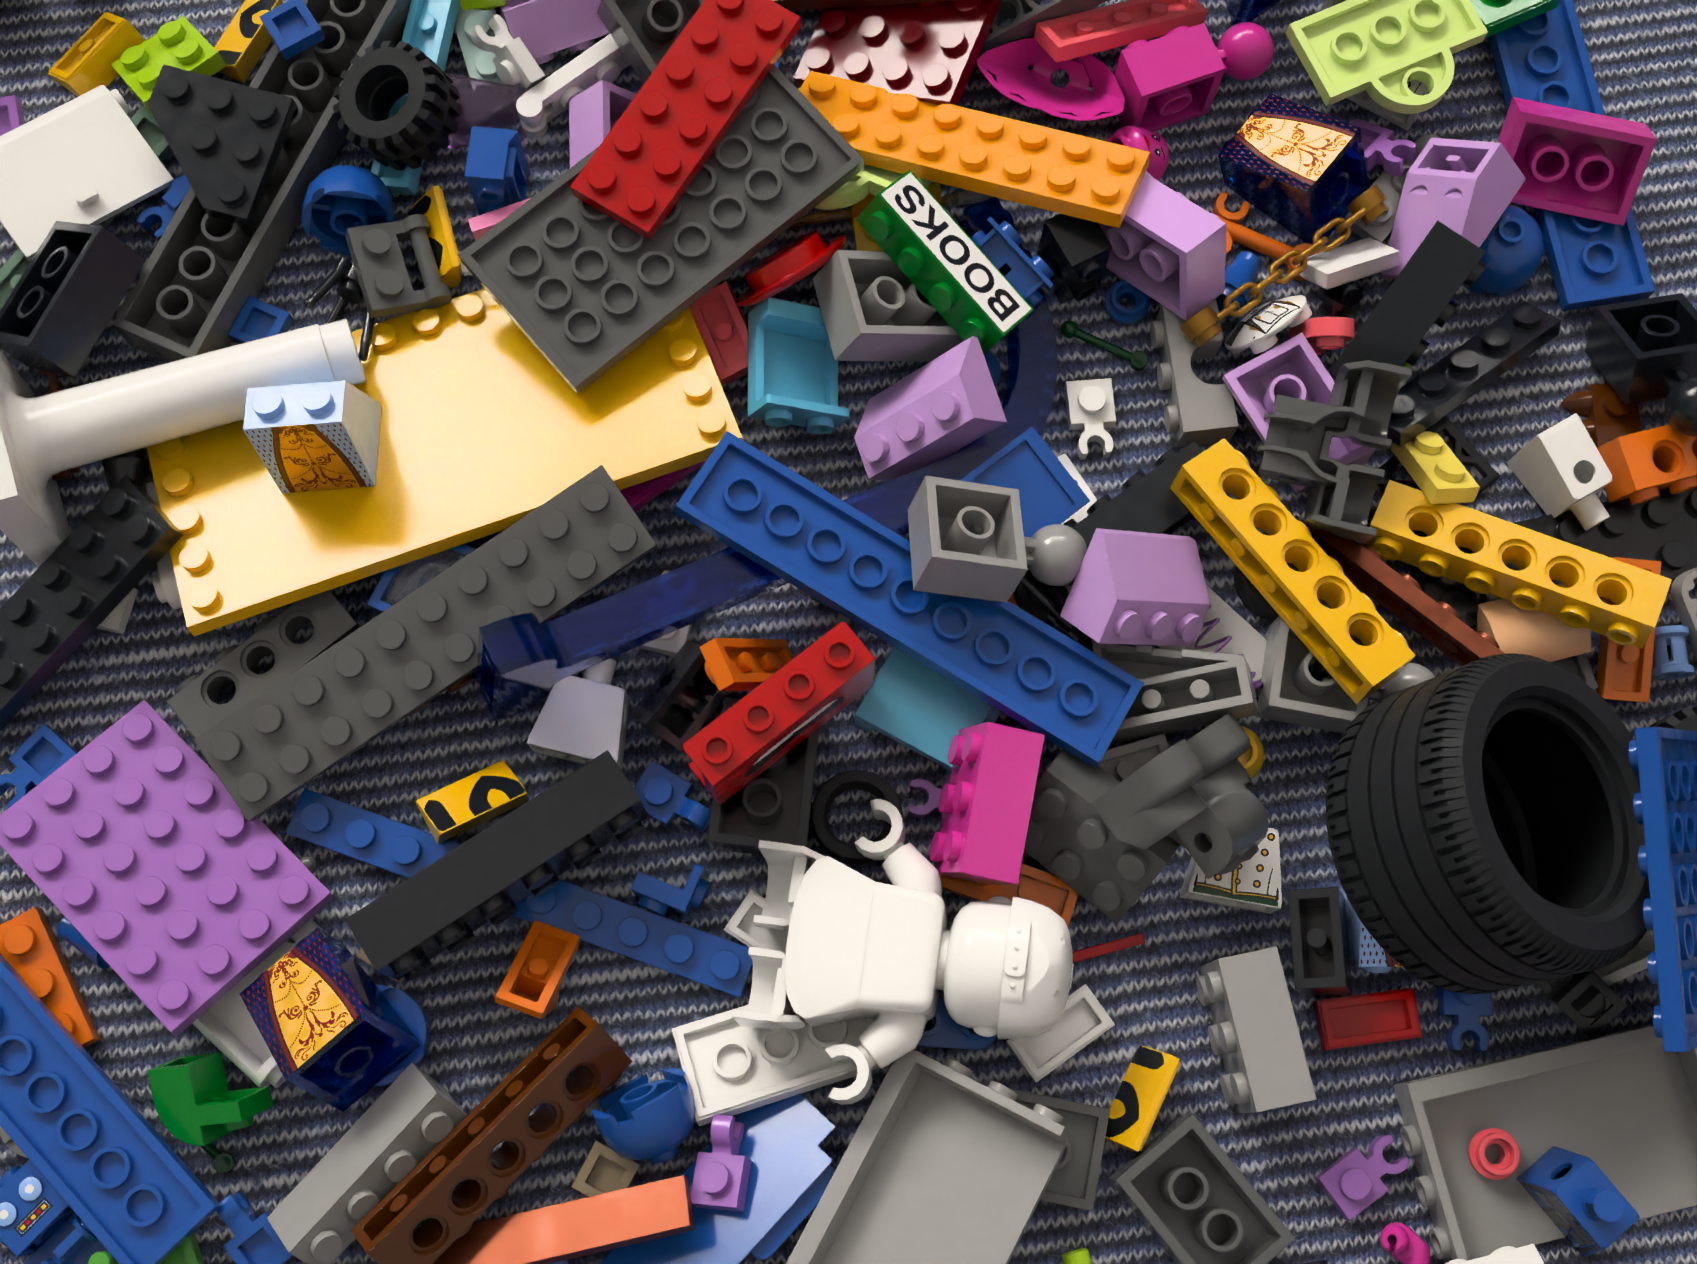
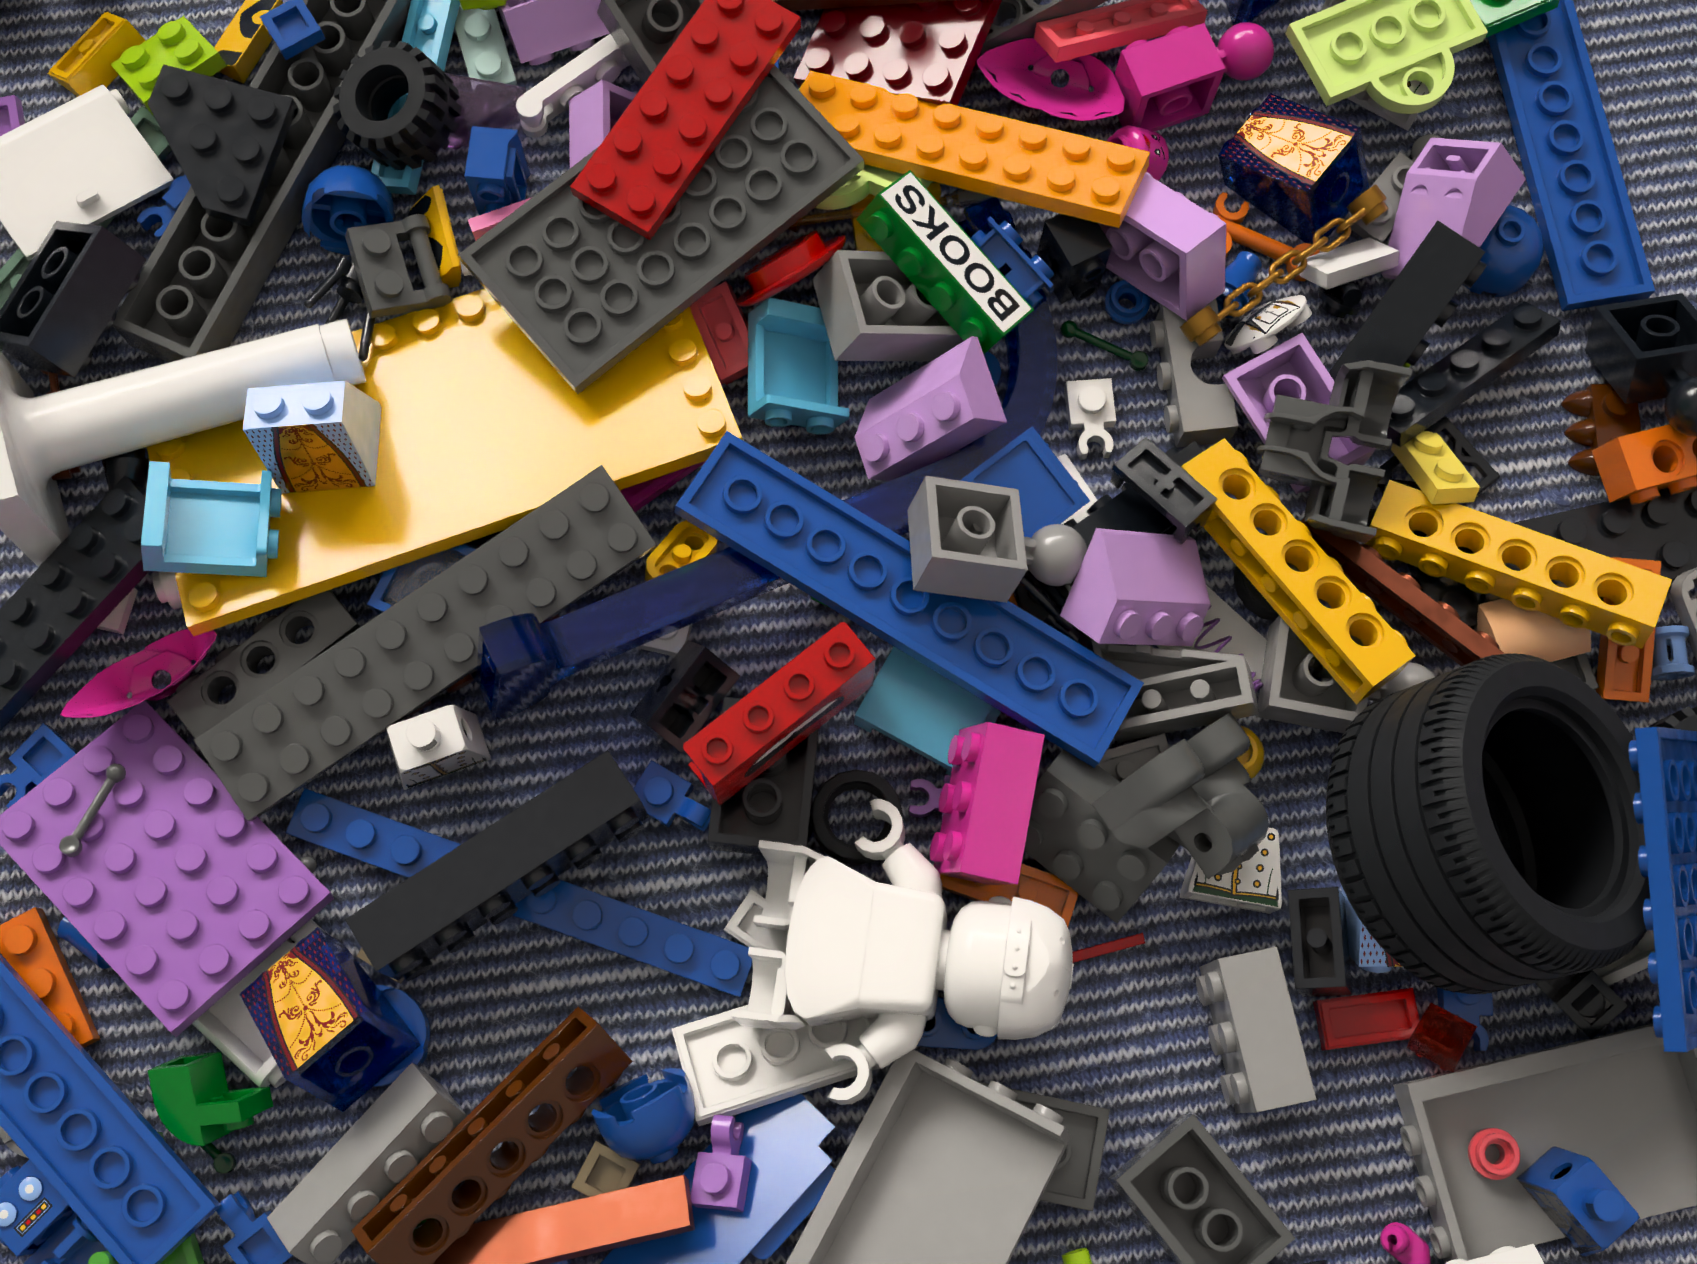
blue plate [228,296,294,344] -> none
yellow slope [415,760,528,844] -> none
white plate [470,14,545,98] -> none
orange slope [495,920,580,1019] -> none
white torso [527,654,629,770] -> none
blue bracket [630,863,711,917] -> none
orange plate [699,638,794,691] -> none
white tile [1006,984,1115,1083] -> none
yellow slope [1105,1046,1181,1152] -> none
coral plate [1289,317,1355,356] -> none
medium lavender plate [1314,1135,1410,1221] -> none
medium lavender plate [1334,119,1417,176] -> none
dark pink slope [1498,97,1657,226] -> none
white torso [1507,413,1613,531] -> none
none -> dark grey hinge [59,763,126,857]
none -> dark pink piece [60,629,217,718]
none -> medium azure panel [141,461,282,577]
none -> white torso [386,705,491,790]
none -> yellow plate [645,520,718,596]
none -> black hinge [1110,437,1217,544]
none -> clear red tile [1407,1003,1477,1072]

